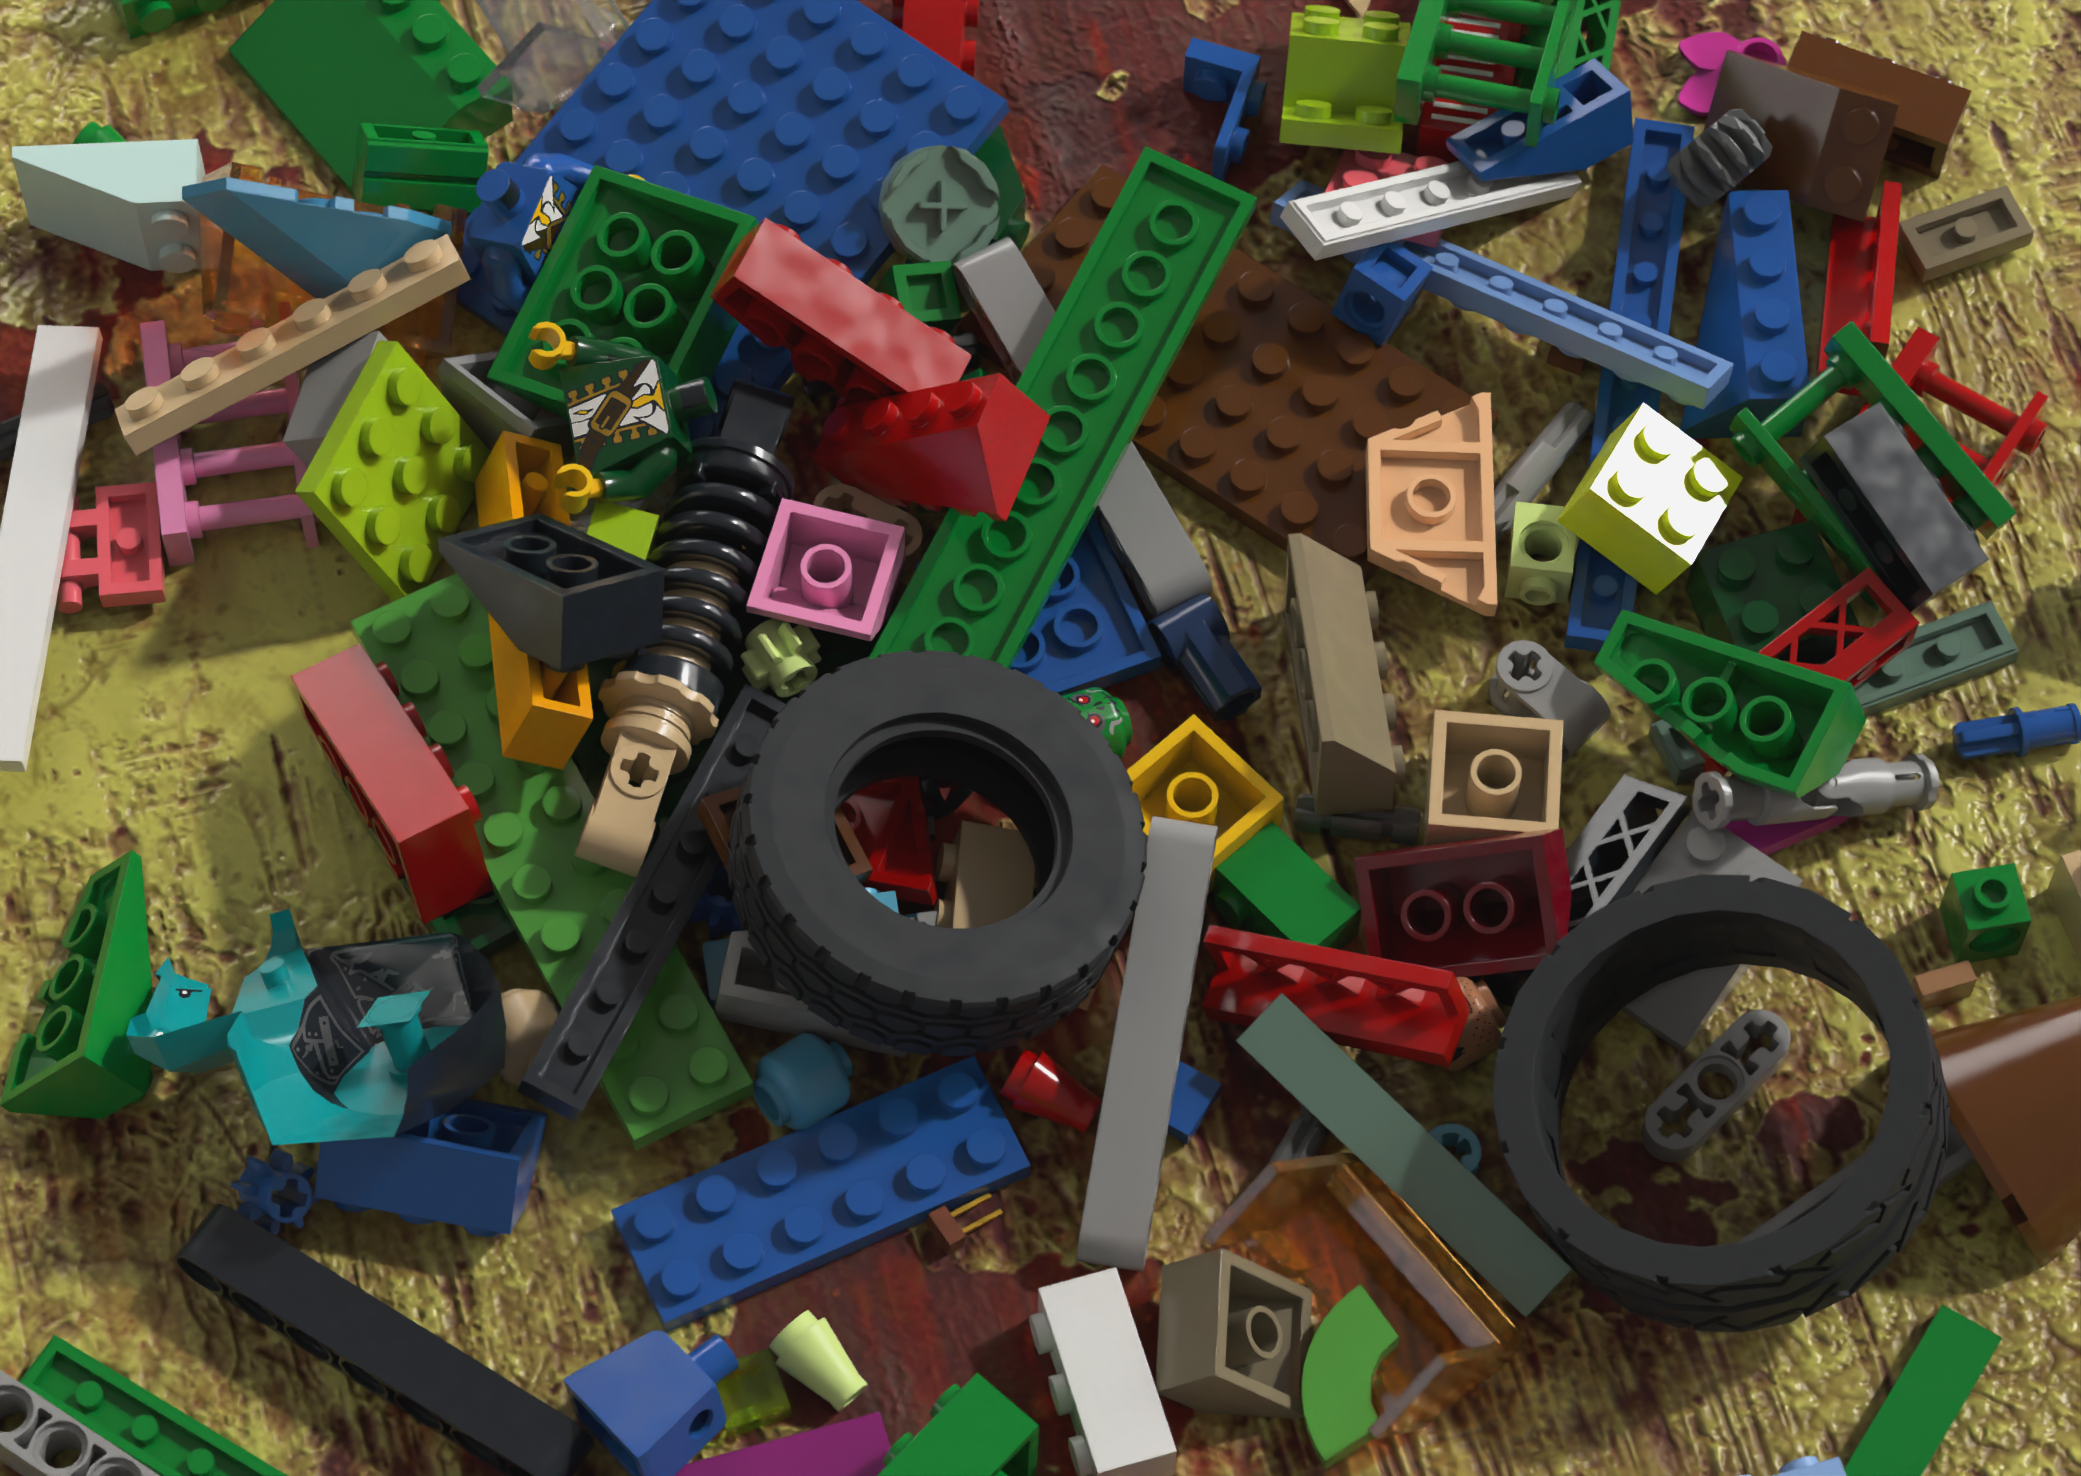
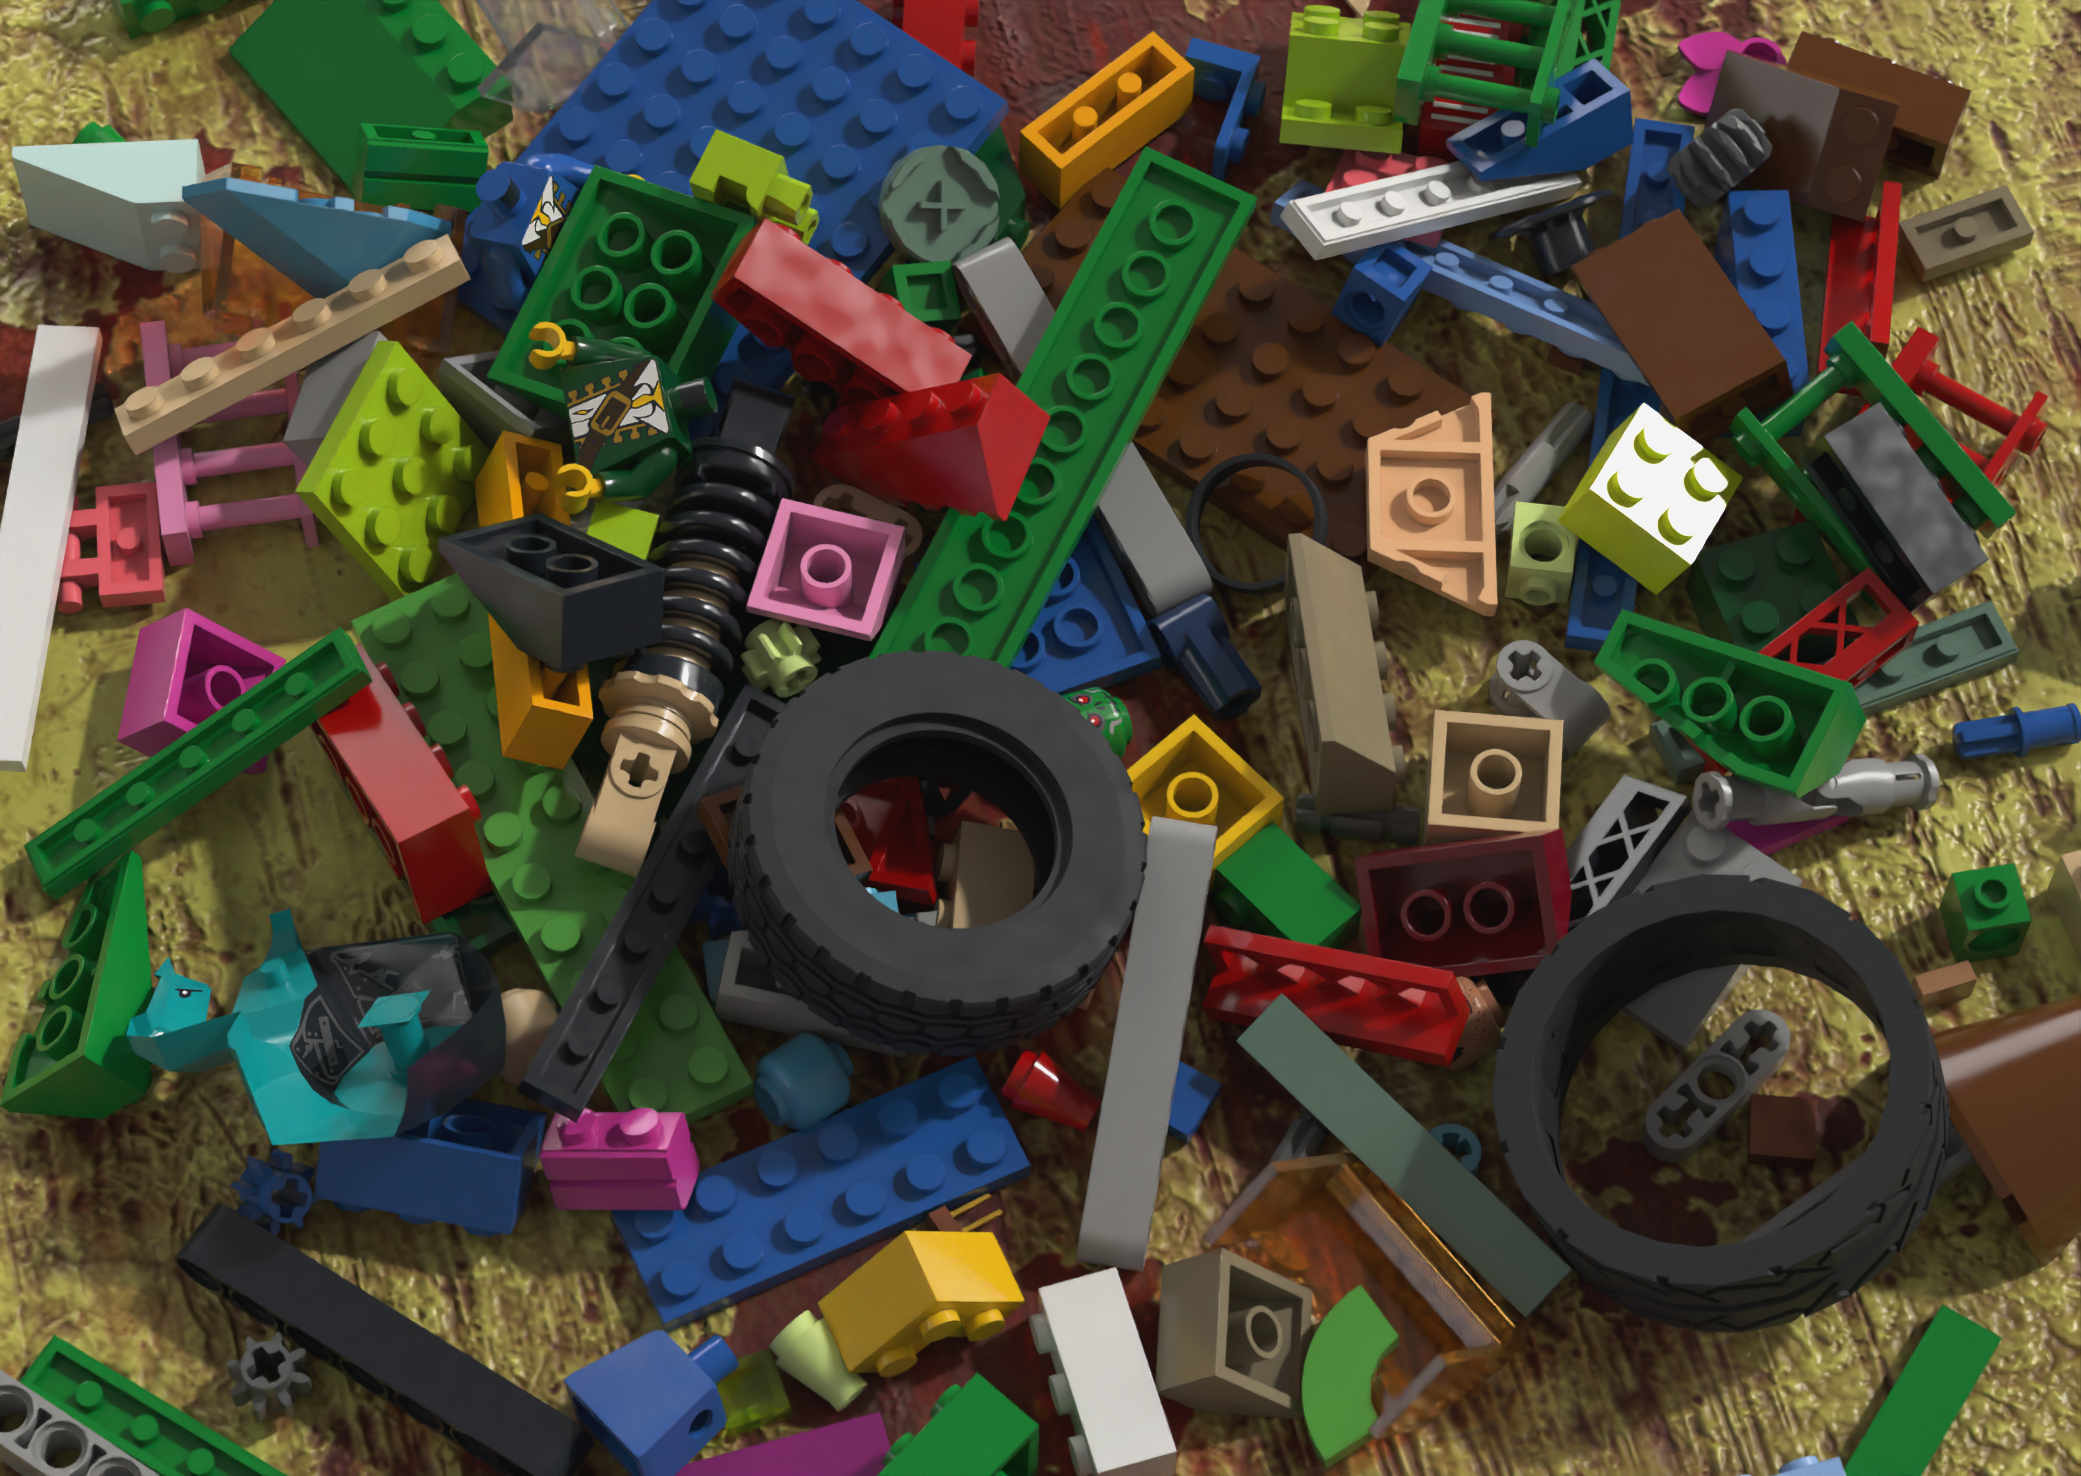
none -> green tile [24,627,373,901]
none -> dark pink slope [117,608,286,775]
none -> dark grey gear [226,1332,313,1423]
none -> dark pink brick [540,1108,700,1210]
none -> lime hips [689,129,820,246]
none -> yellow brick [818,1231,1025,1377]
none -> light orange brick [1019,31,1194,210]
none -> black tyre [1186,453,1328,595]
none -> black wheel [1487,188,1613,278]
none -> reddish brown panel [1570,208,1794,445]
none -> copper tile [1746,1093,1817,1169]

